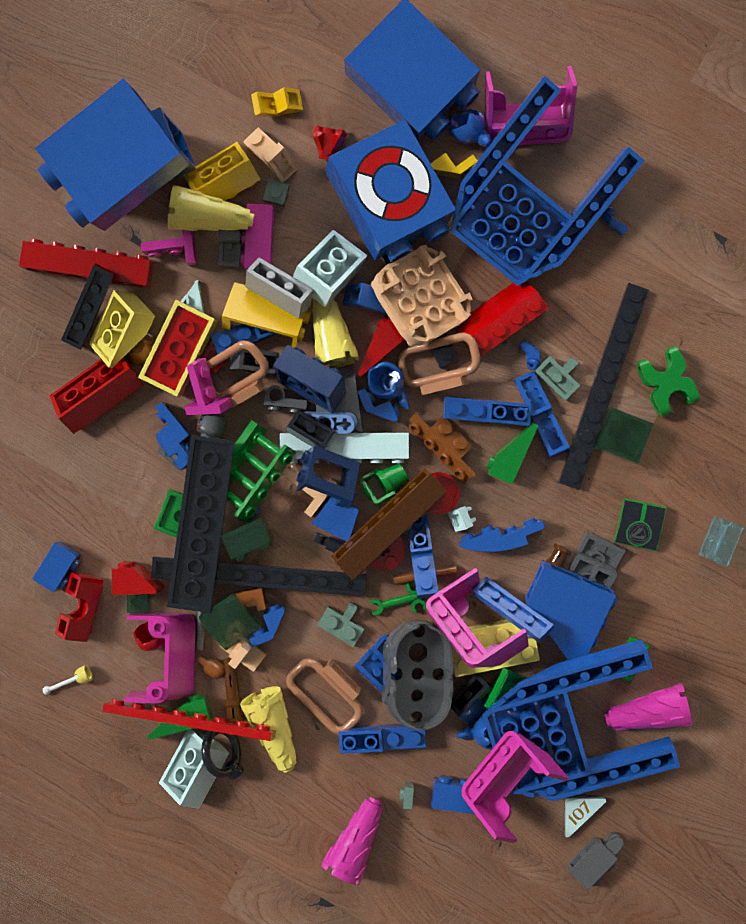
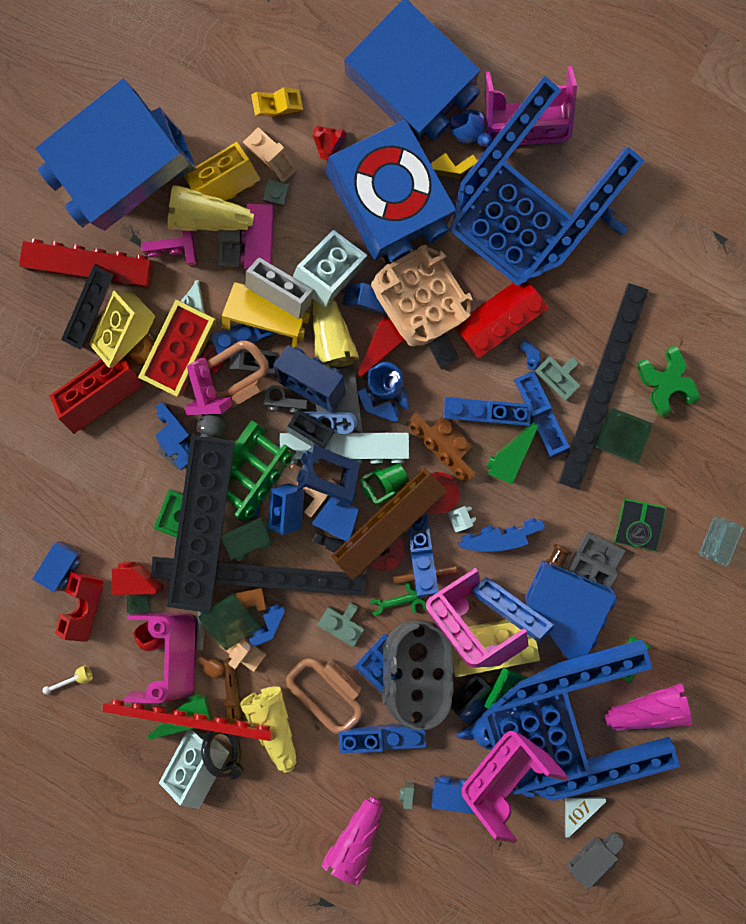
nougat bar [397,333,480,395] -> none
none -> blue brick [268,483,304,535]

